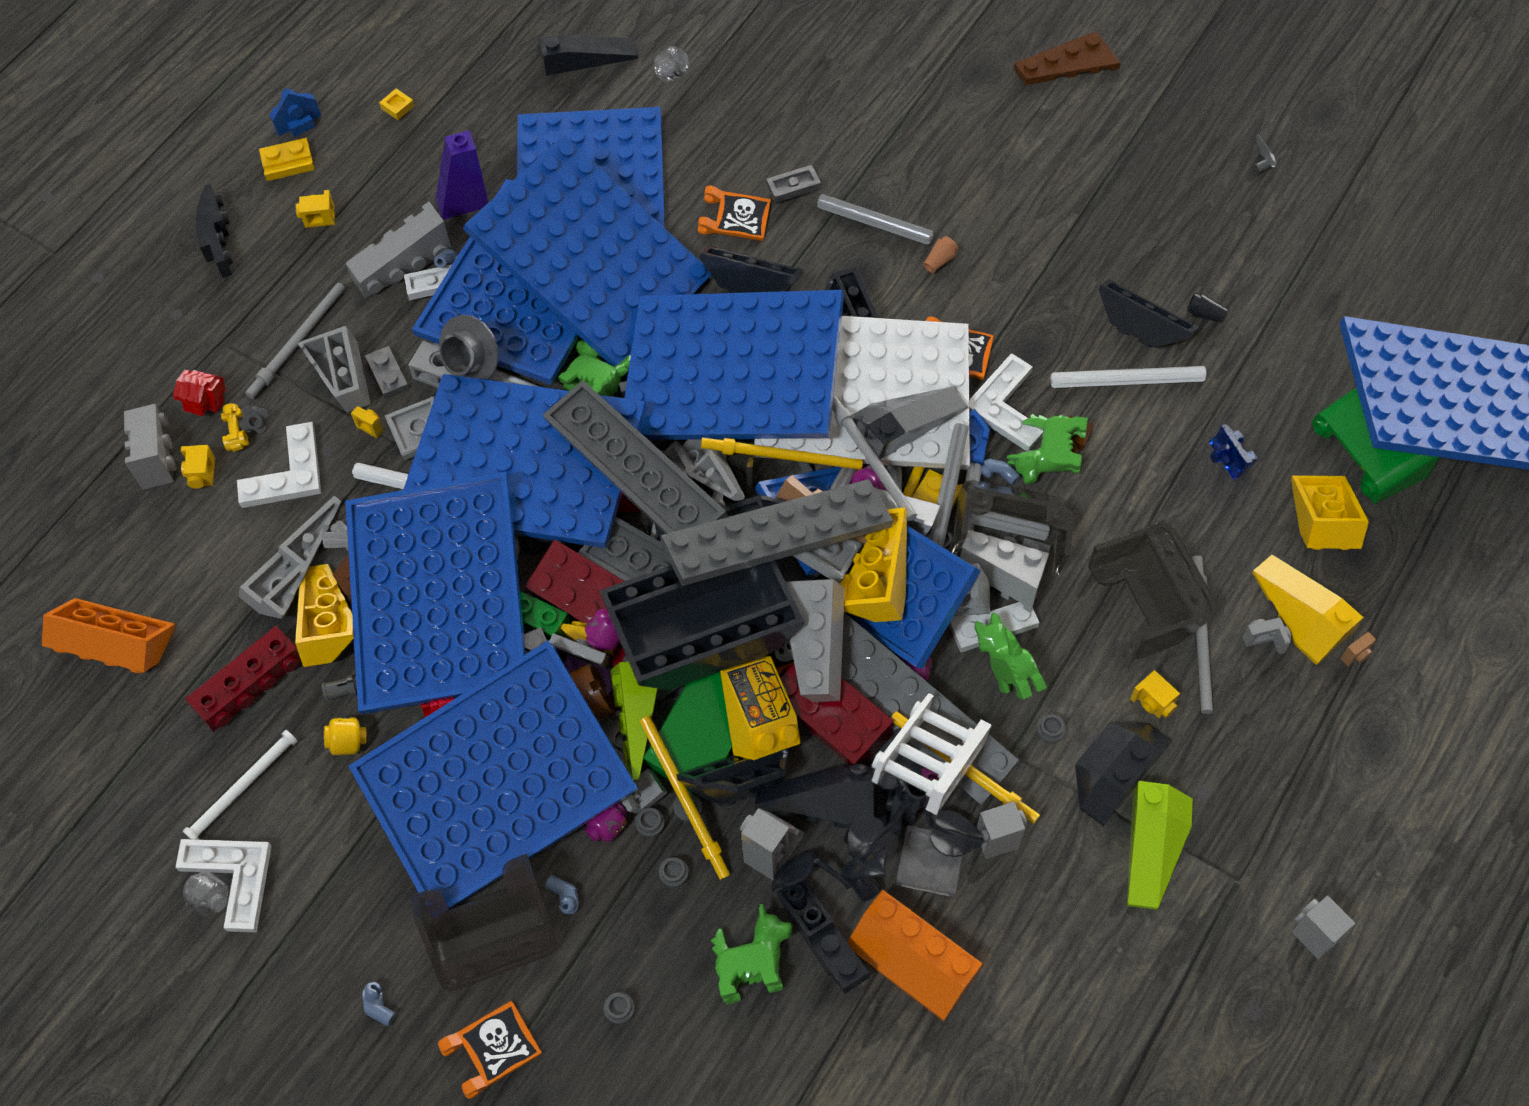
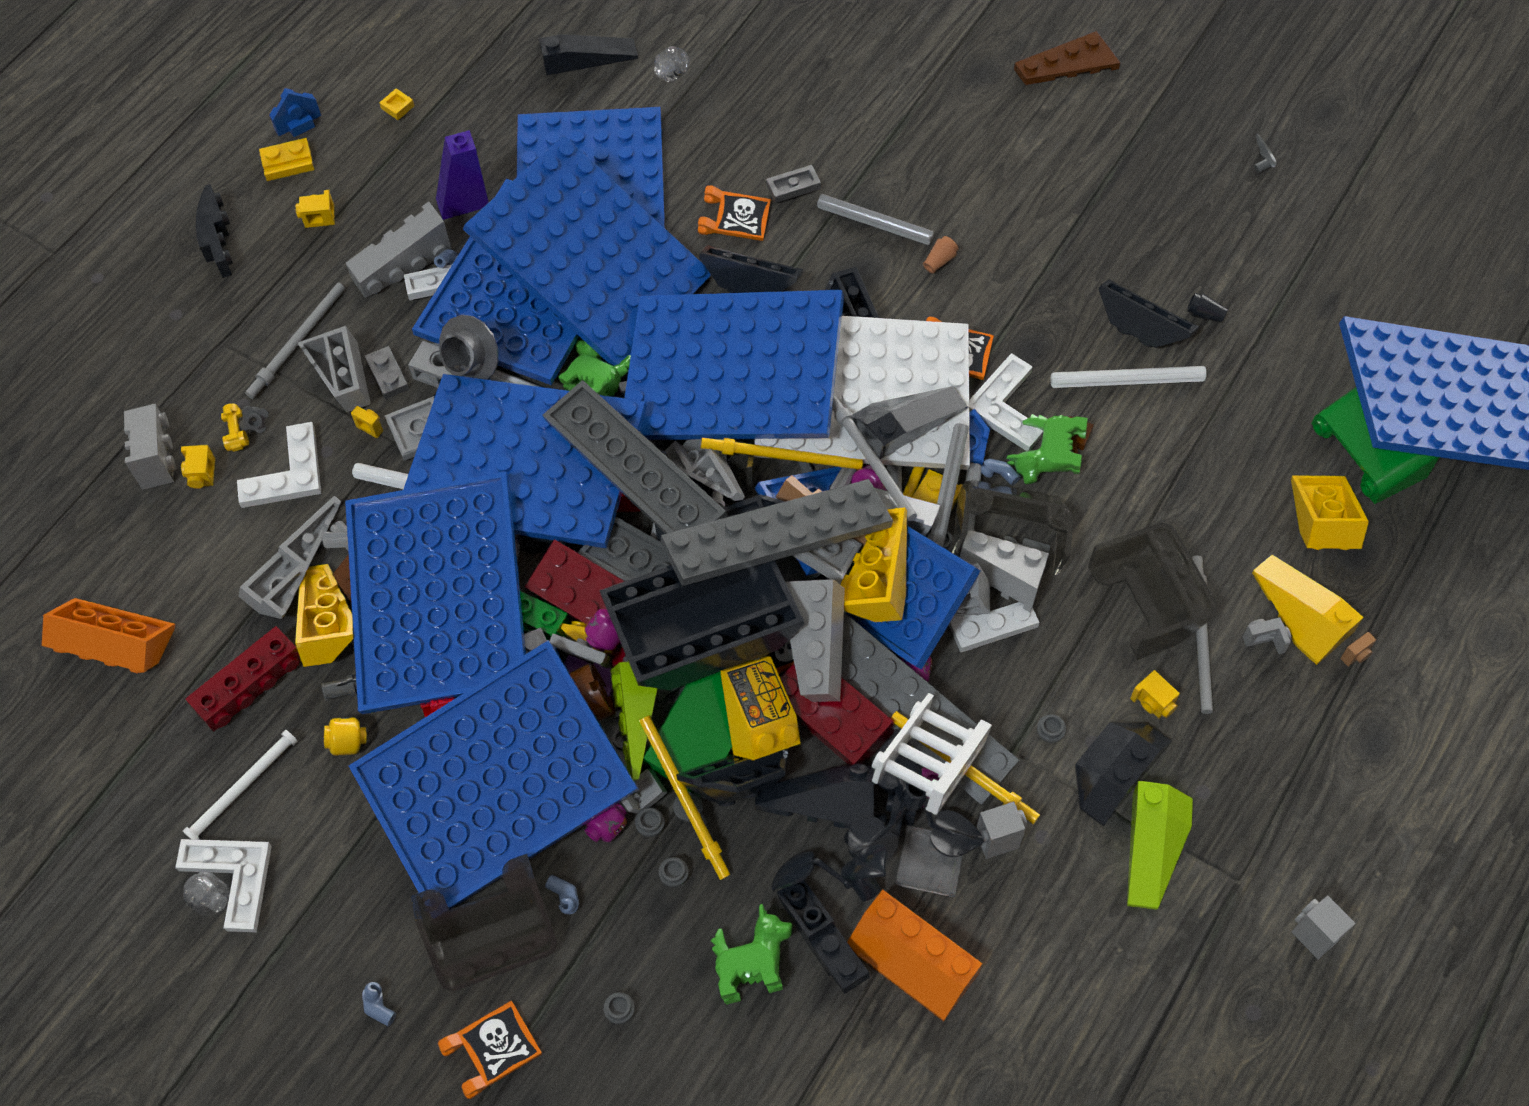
red hair [173,370,226,416] -> none
light grey wedge [740,808,806,880] -> none
light grey axle [970,508,1050,540] -> none
bright green animal [974,613,1047,699] -> none
clear blue hips [1209,424,1258,479] -> none

